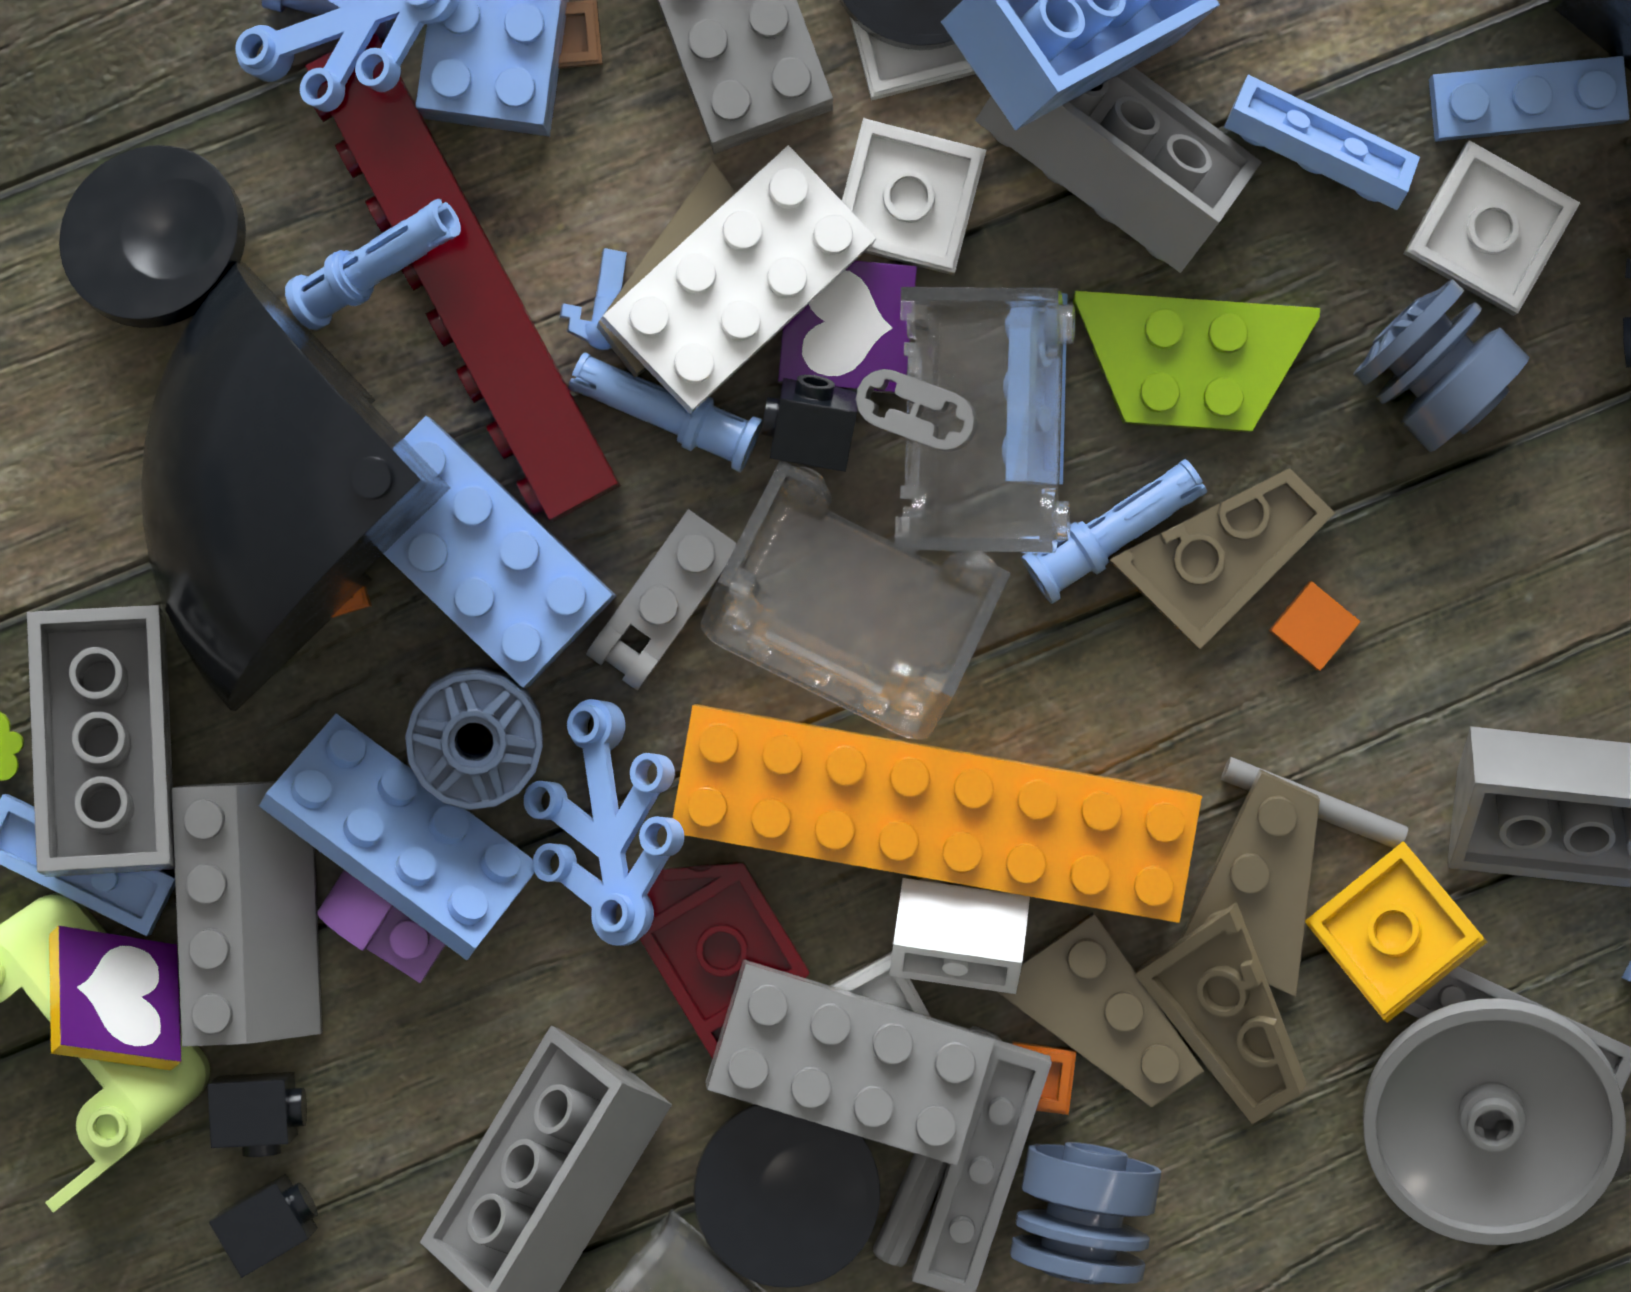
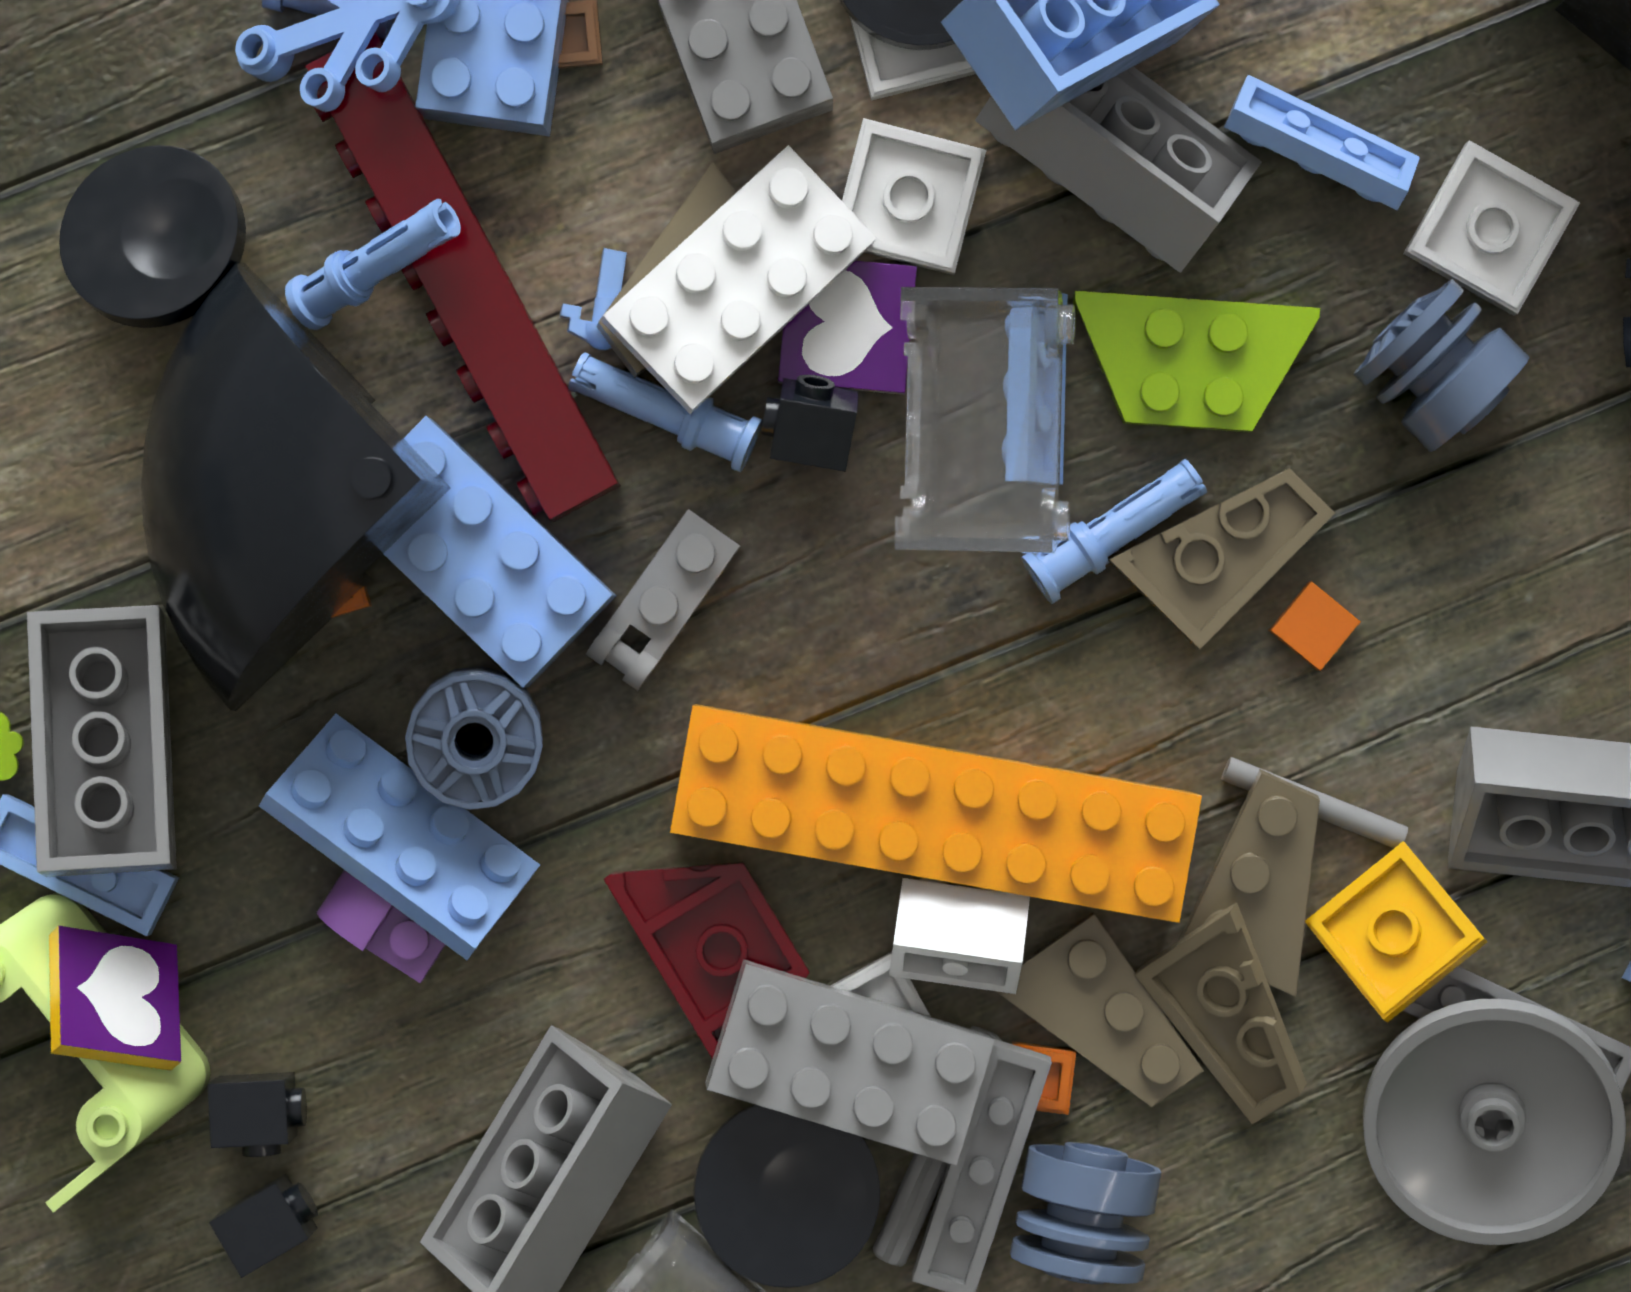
light grey slope [172,781,323,1047] -> none
light blue plant [524,699,684,946] -> none
clear windscreen [701,460,1011,739] -> none
light grey beam [856,369,978,452] -> none
light blue plate [1429,56,1630,142] -> none

